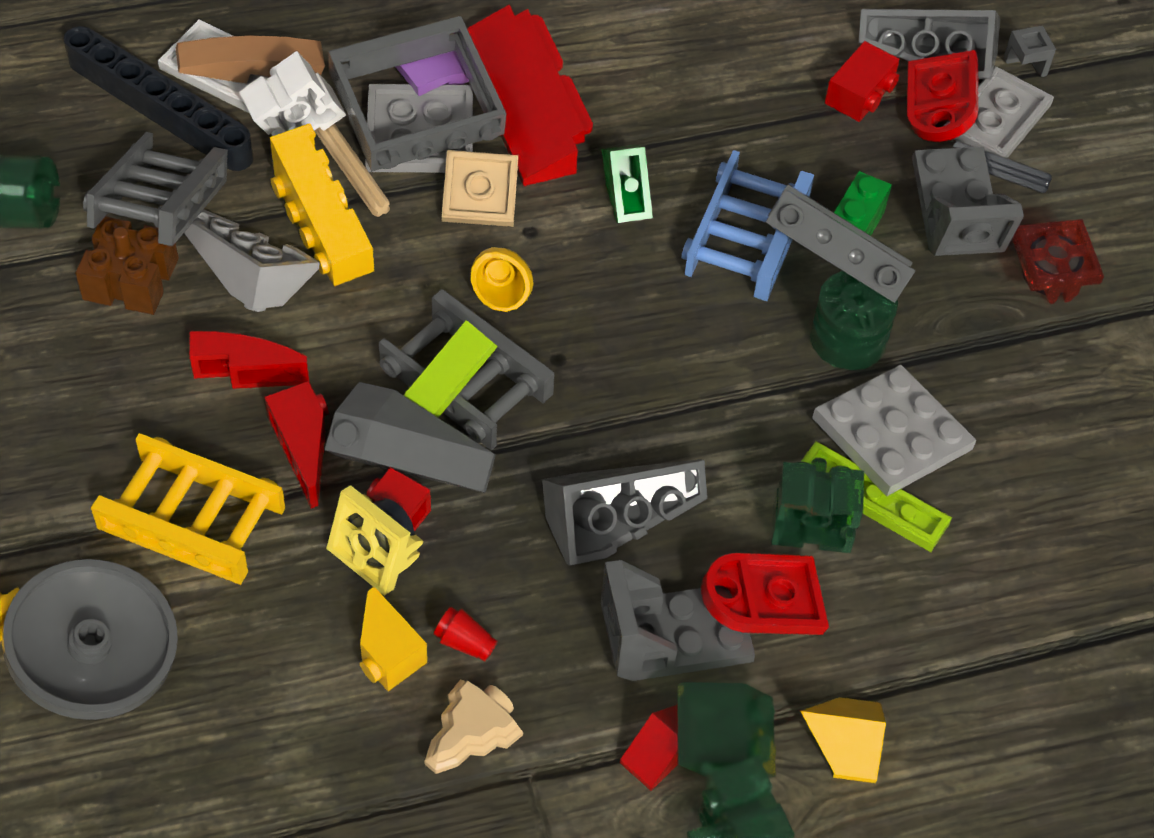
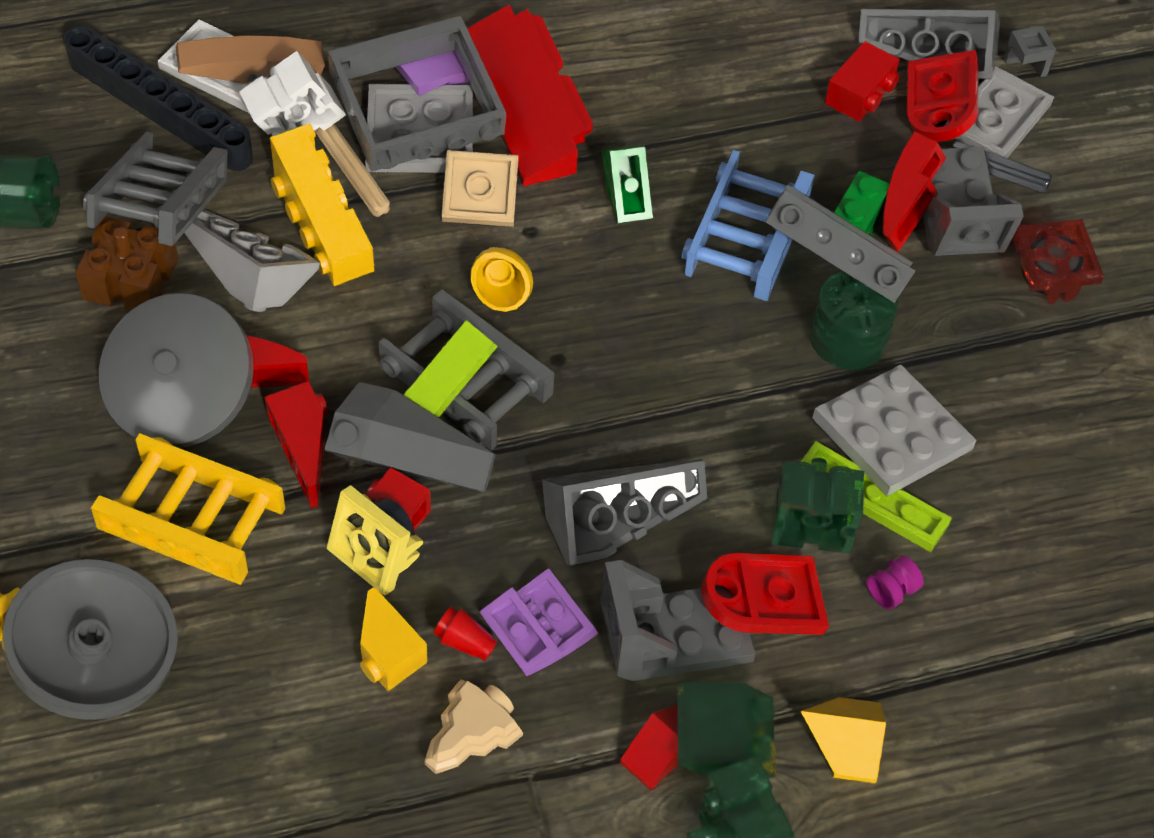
none -> dark grey dish [99,293,253,448]
none -> medium lavender slope [480,568,598,676]
none -> magenta wheel [866,554,924,610]
none -> red slope [883,131,946,252]

